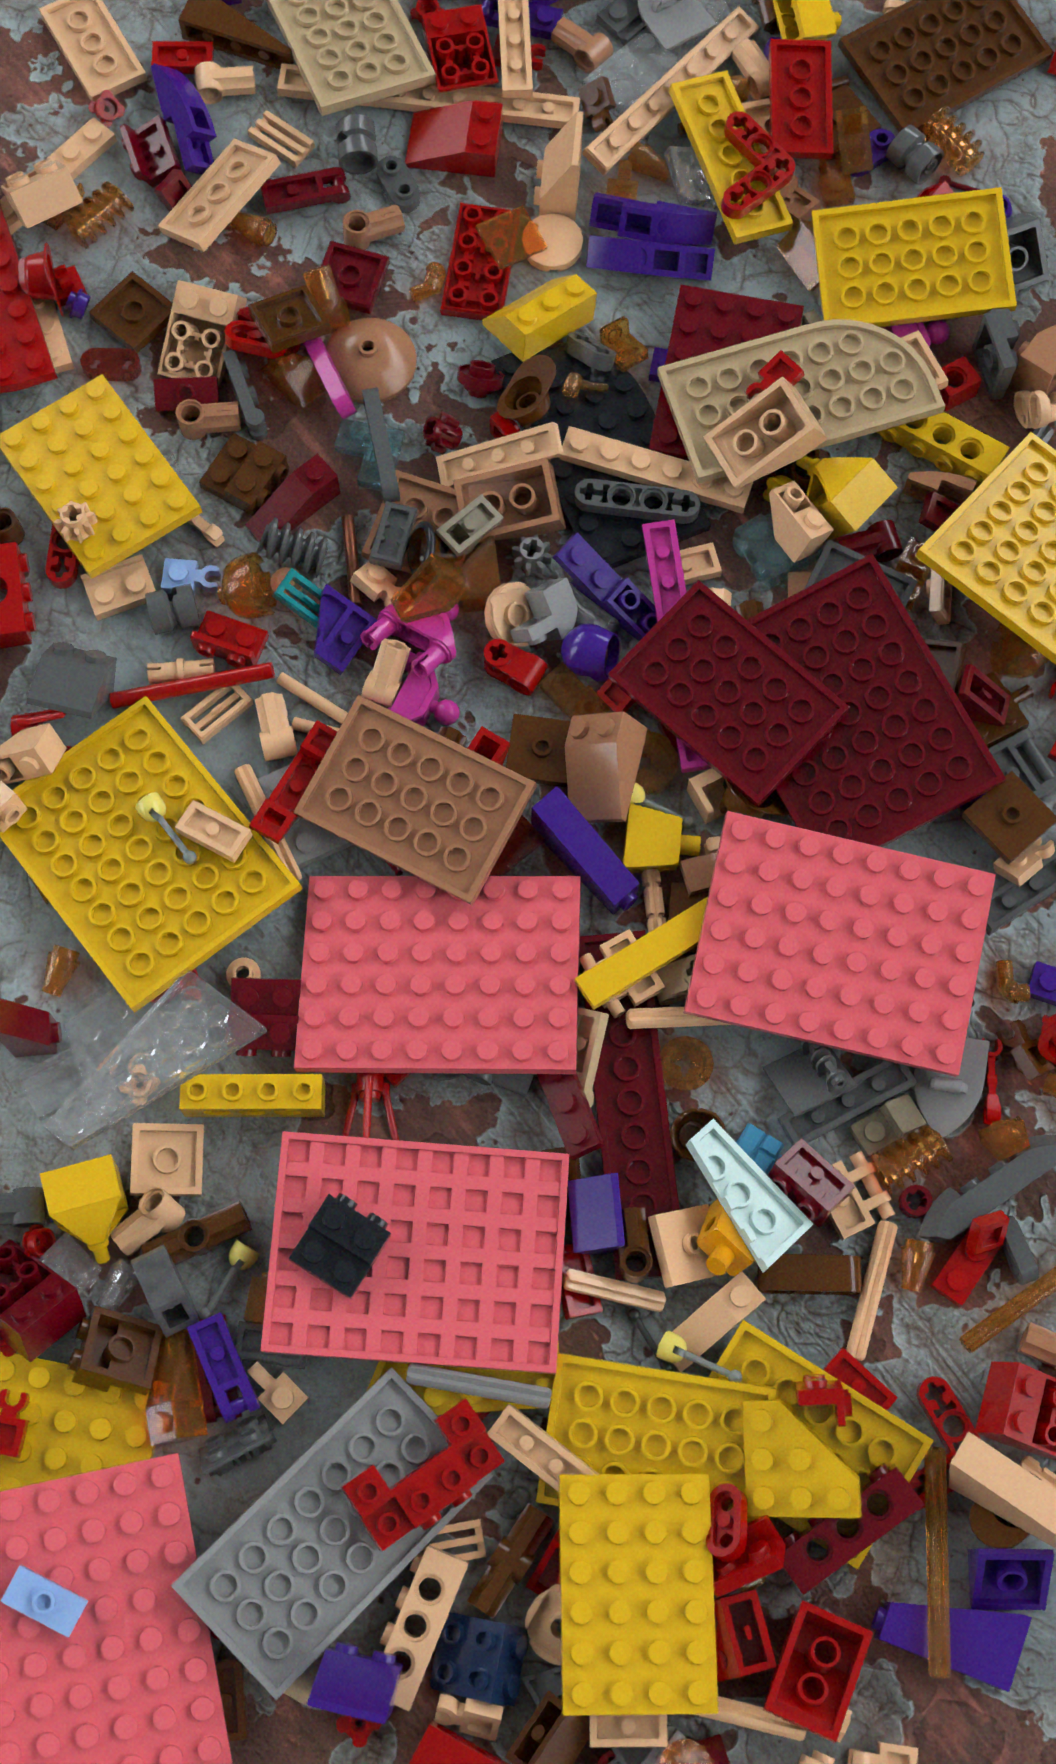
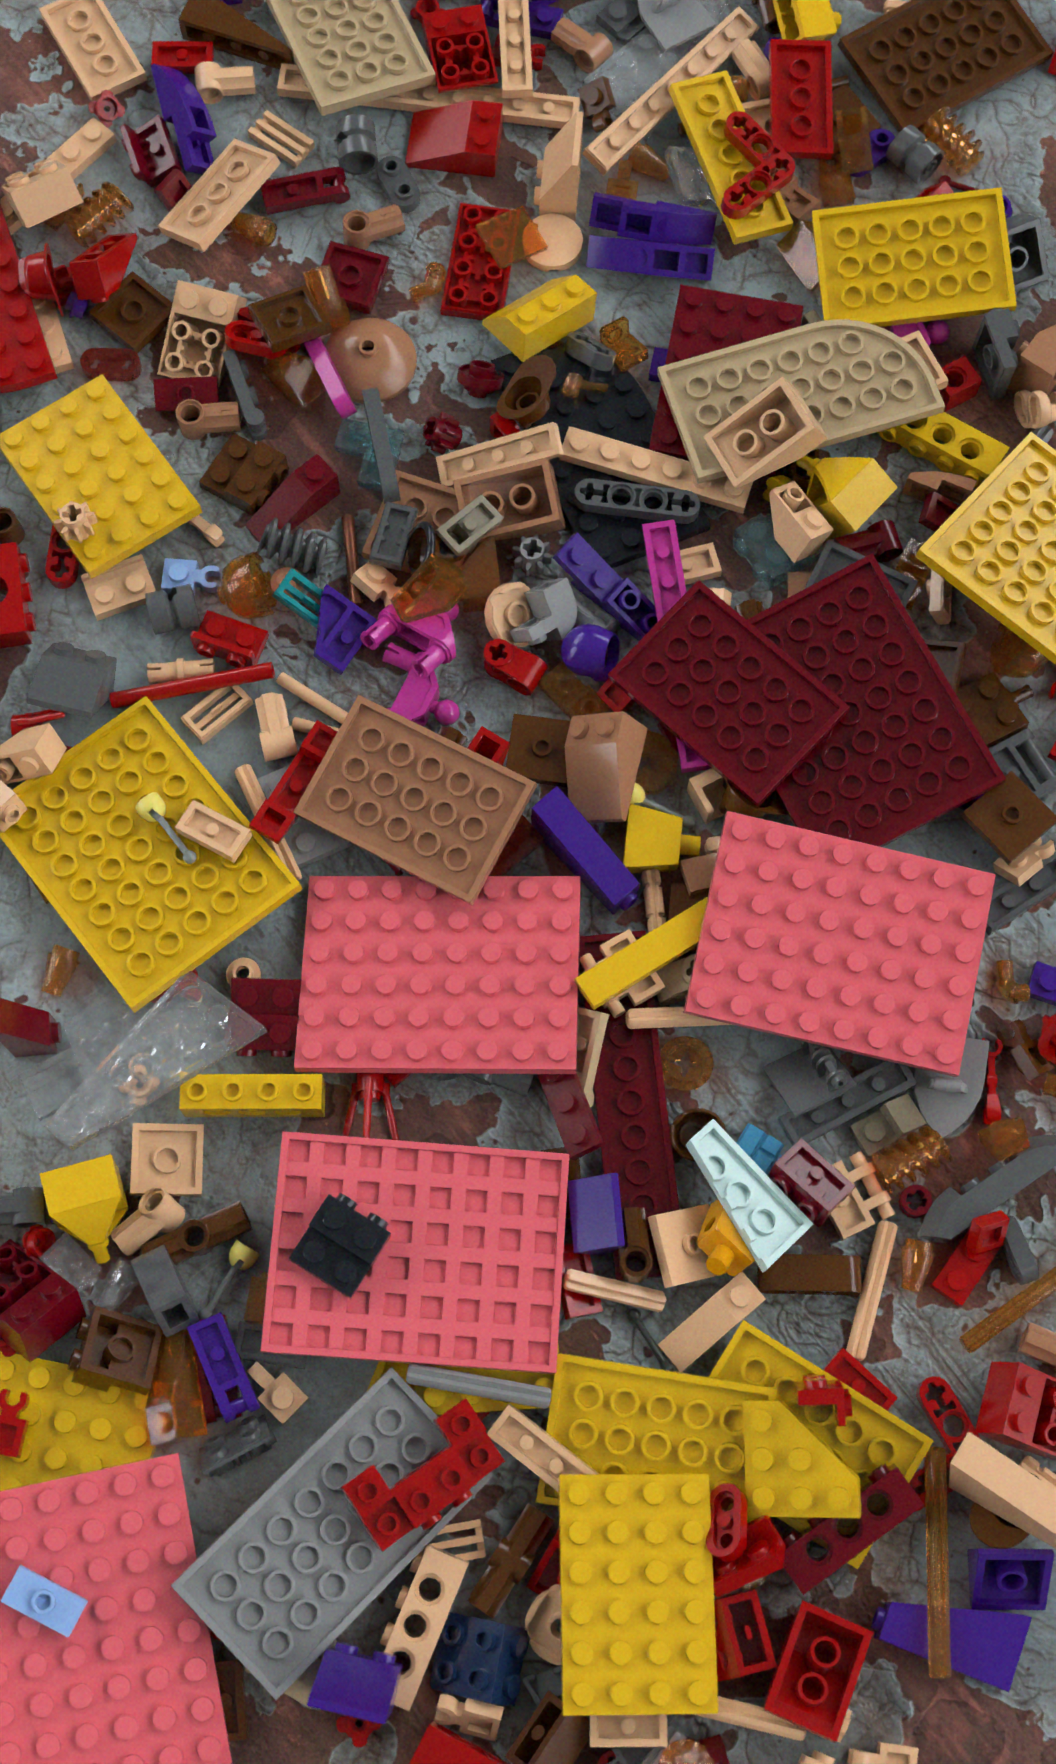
light nougat piece [361,639,411,708] -> none
hinge [657,1331,742,1383] -> none
red plate [745,350,805,400] -> none
dark red slope [957,664,1011,726] -> none
none -> red slope [69,233,138,303]

